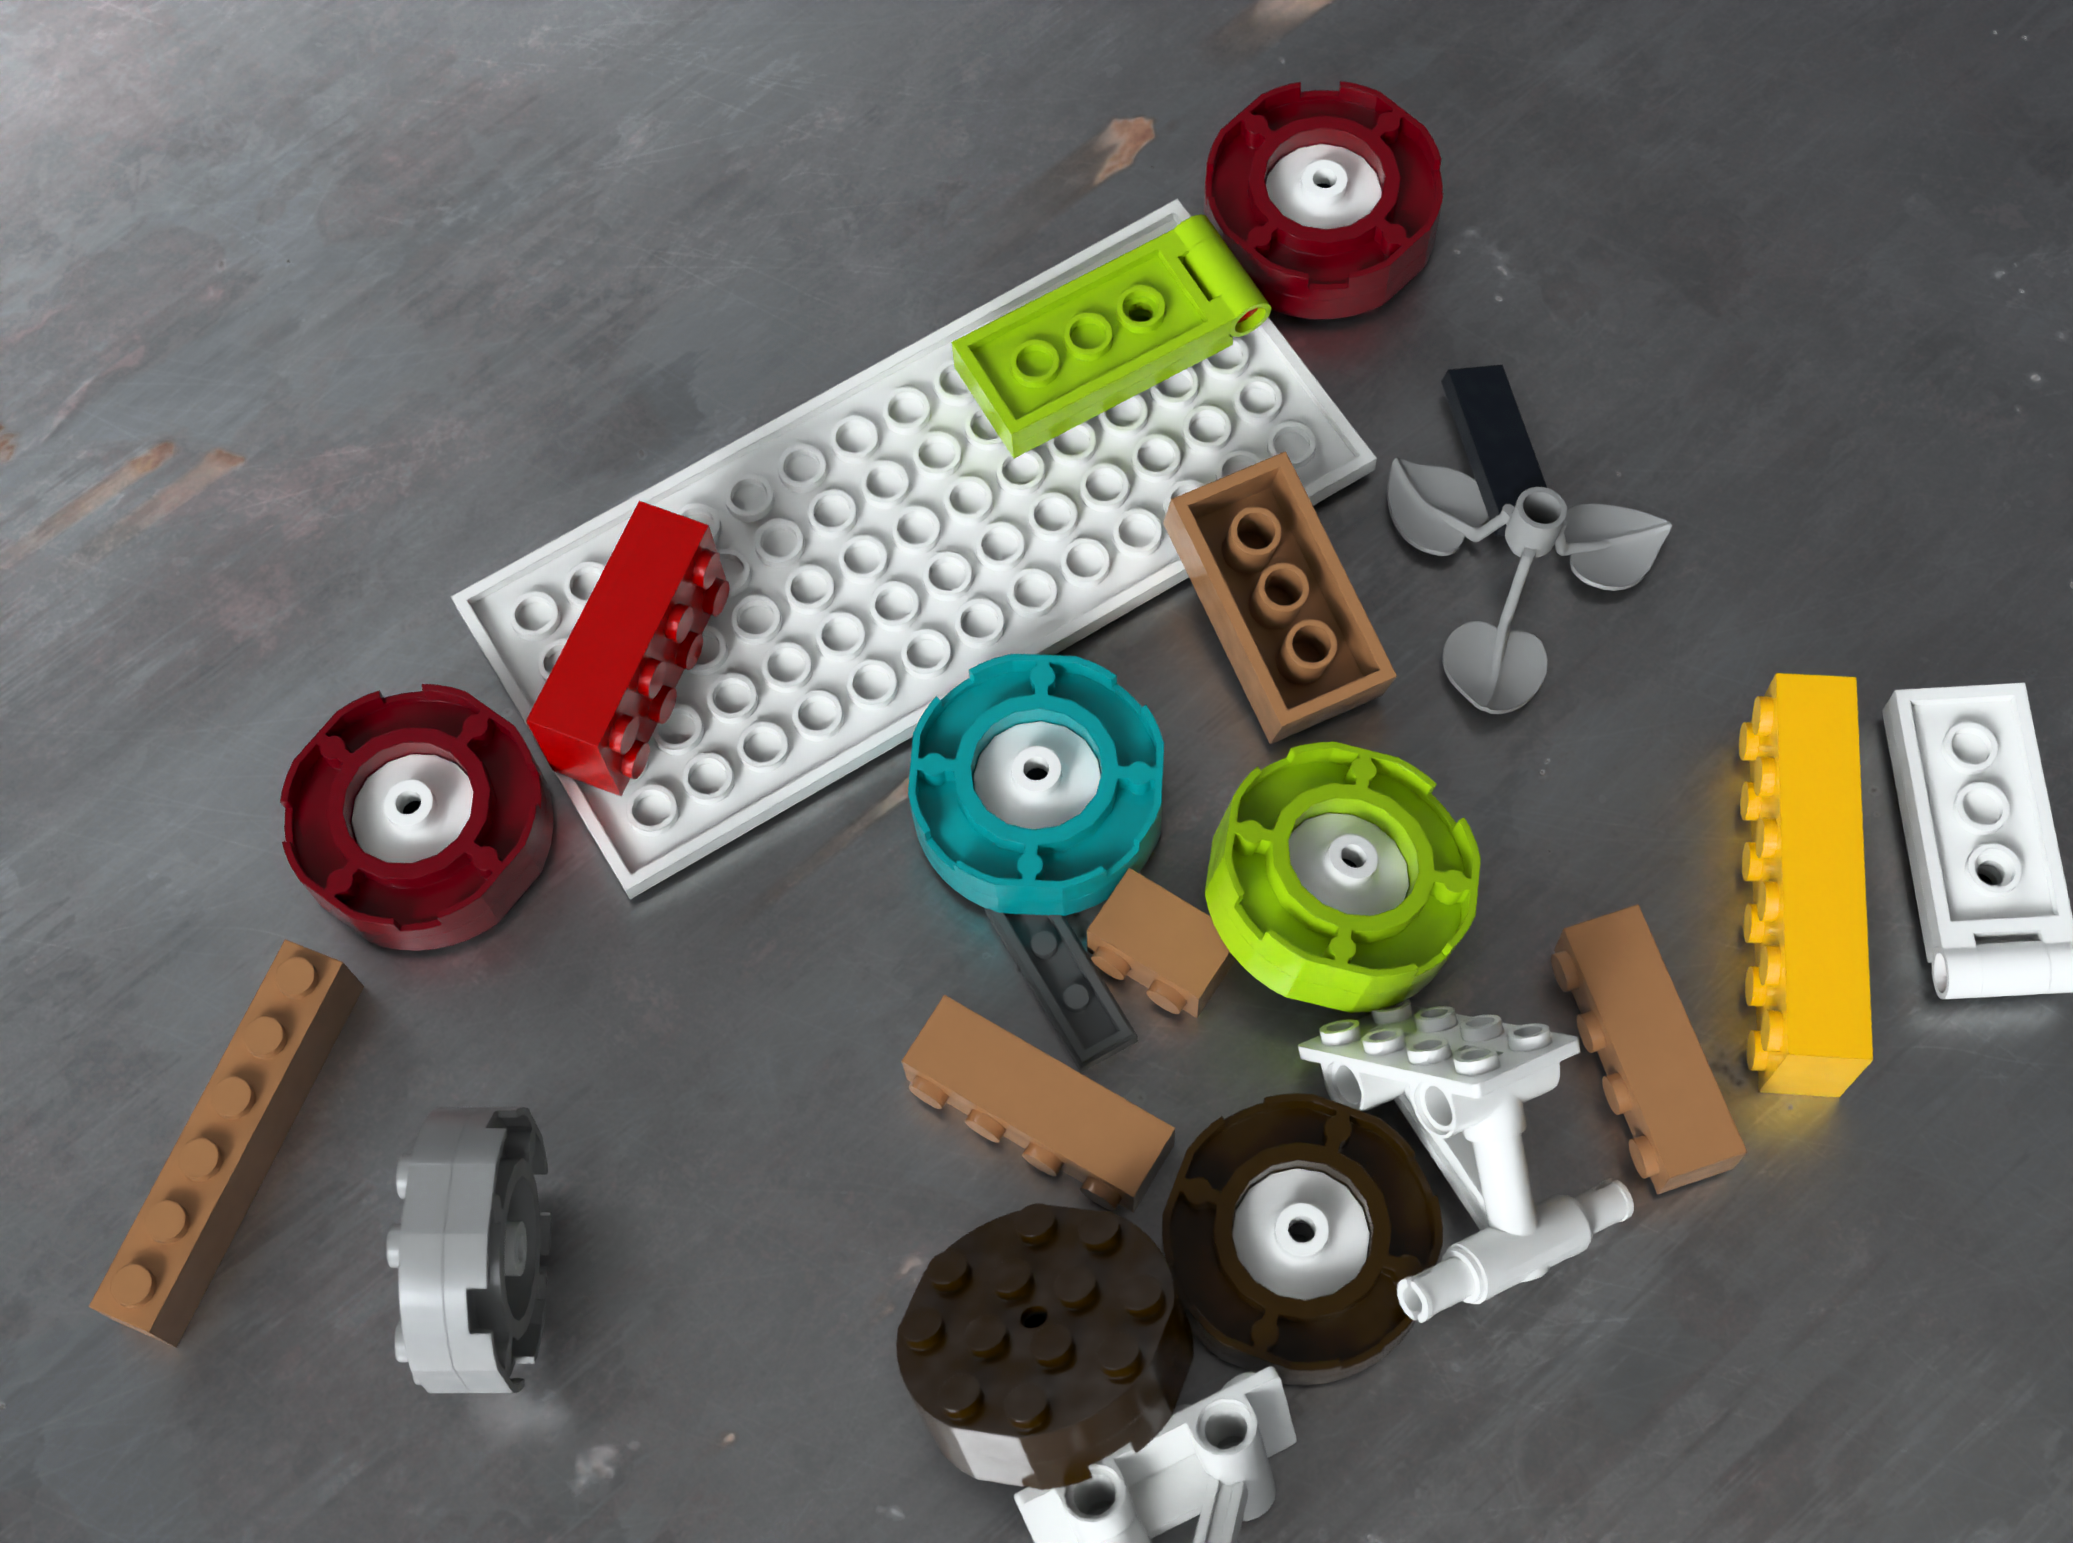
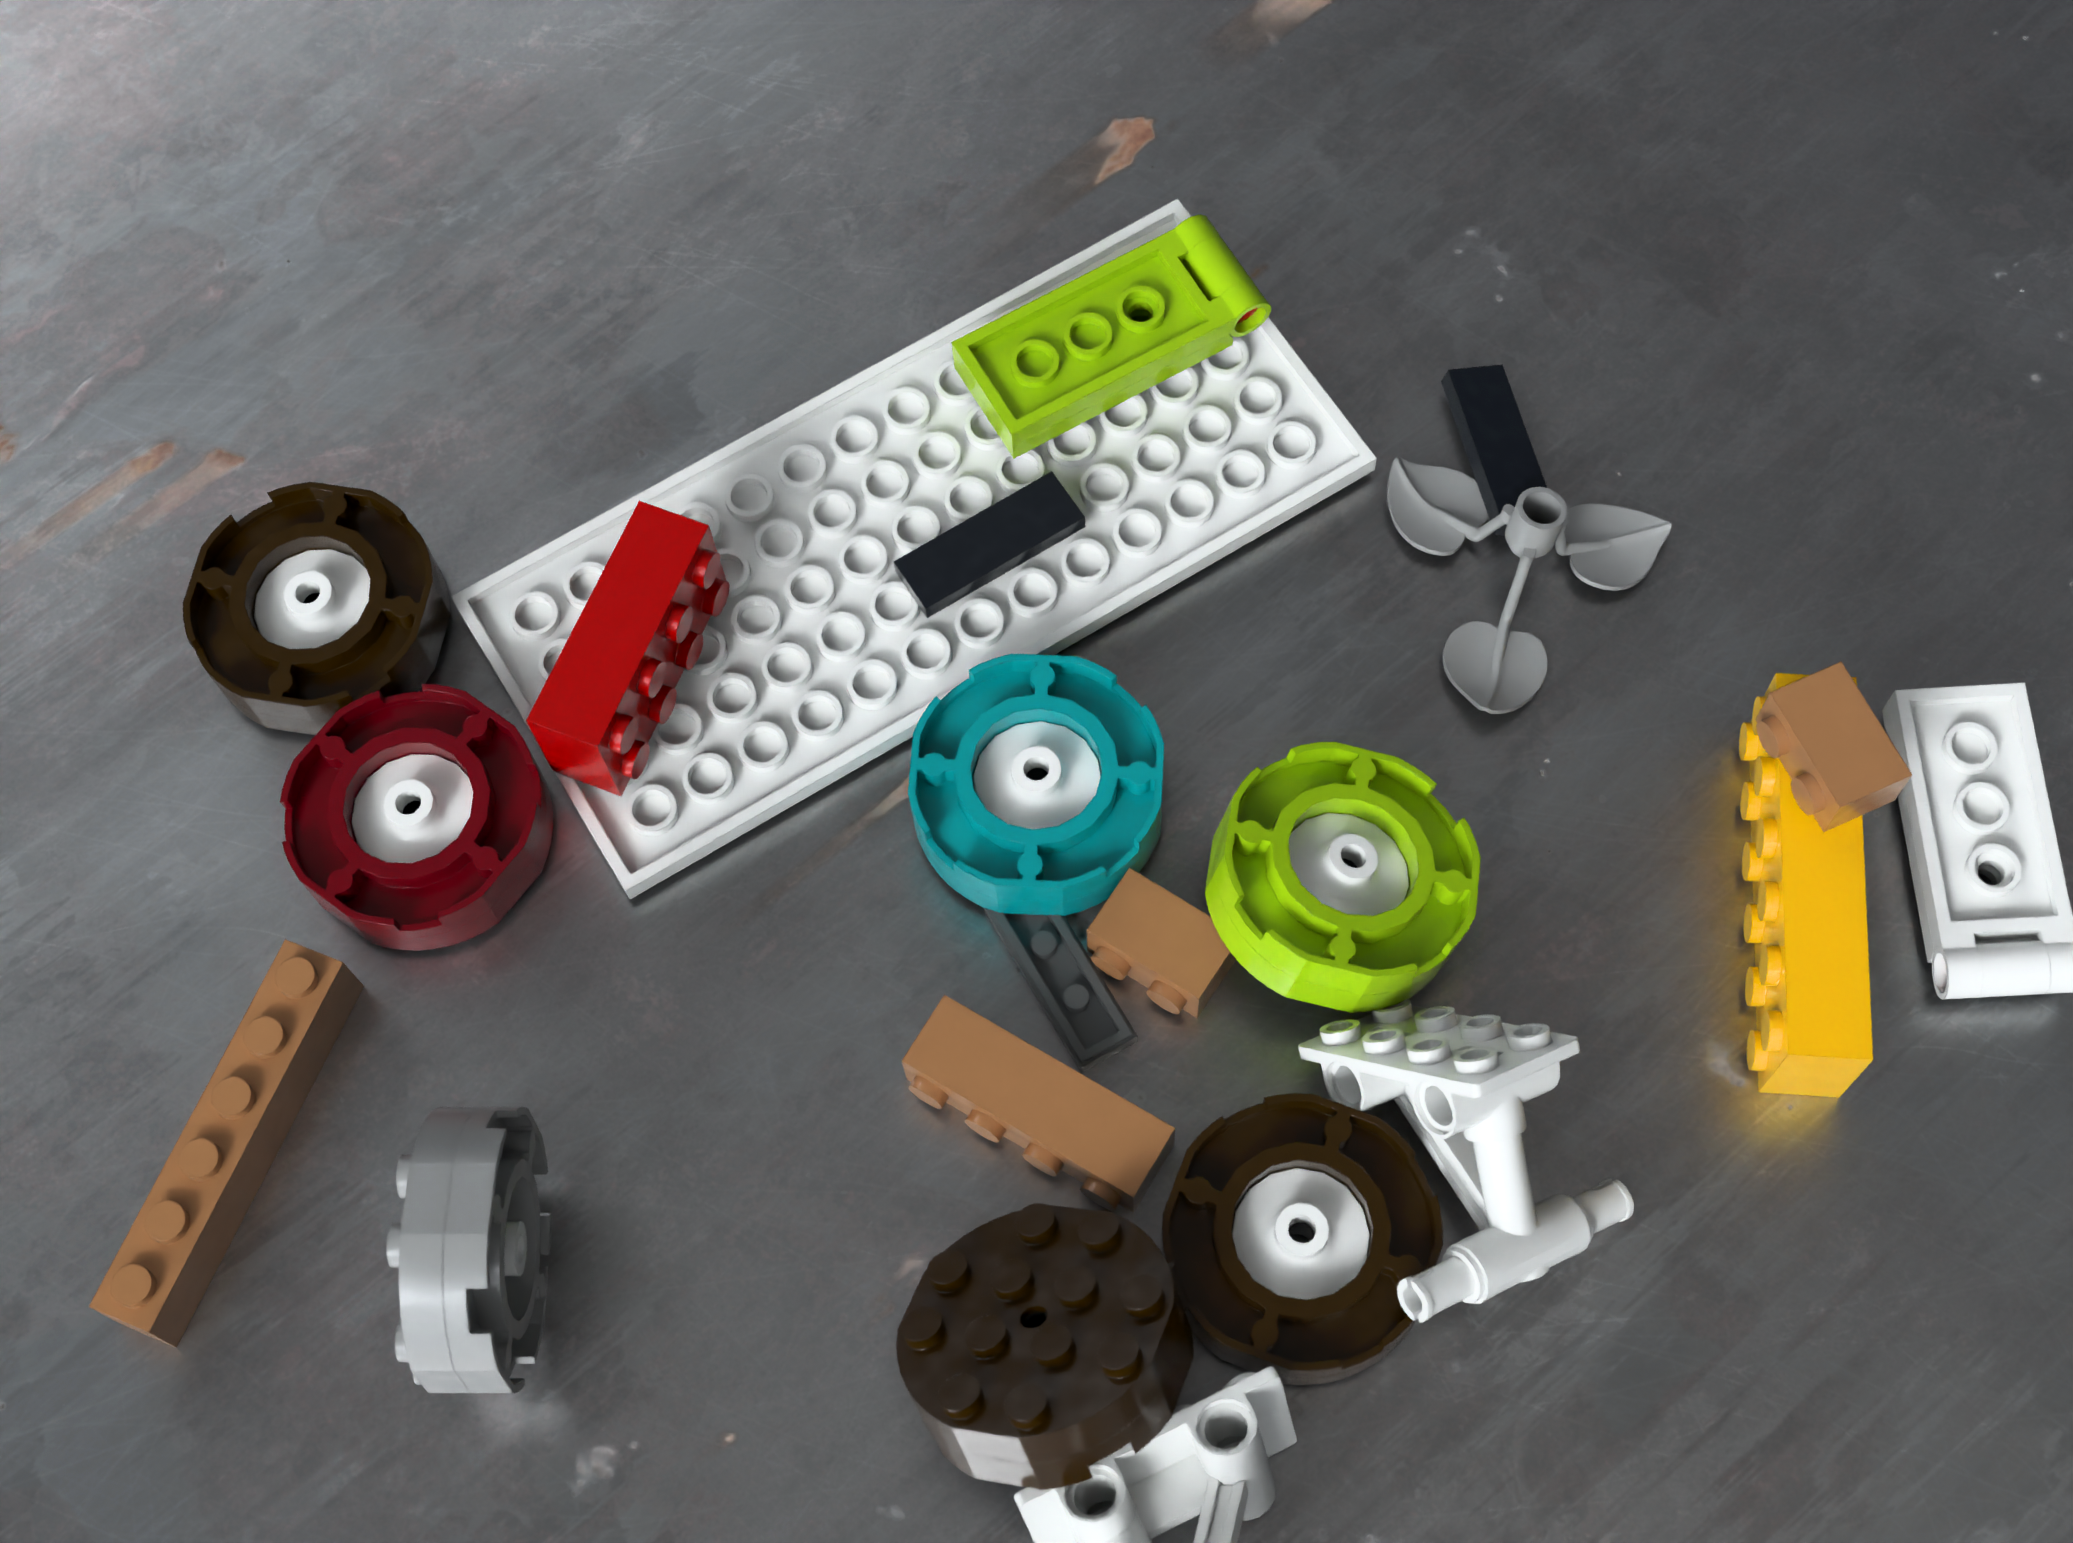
medium nougat brick [1163,451,1397,745] -> none
dark red piece [1204,81,1444,319] -> none
medium nougat brick [1551,904,1747,1194] -> none
none -> dark brown piece [183,482,451,735]
none -> black tile [894,471,1085,618]
none -> medium nougat brick [1755,661,1912,832]

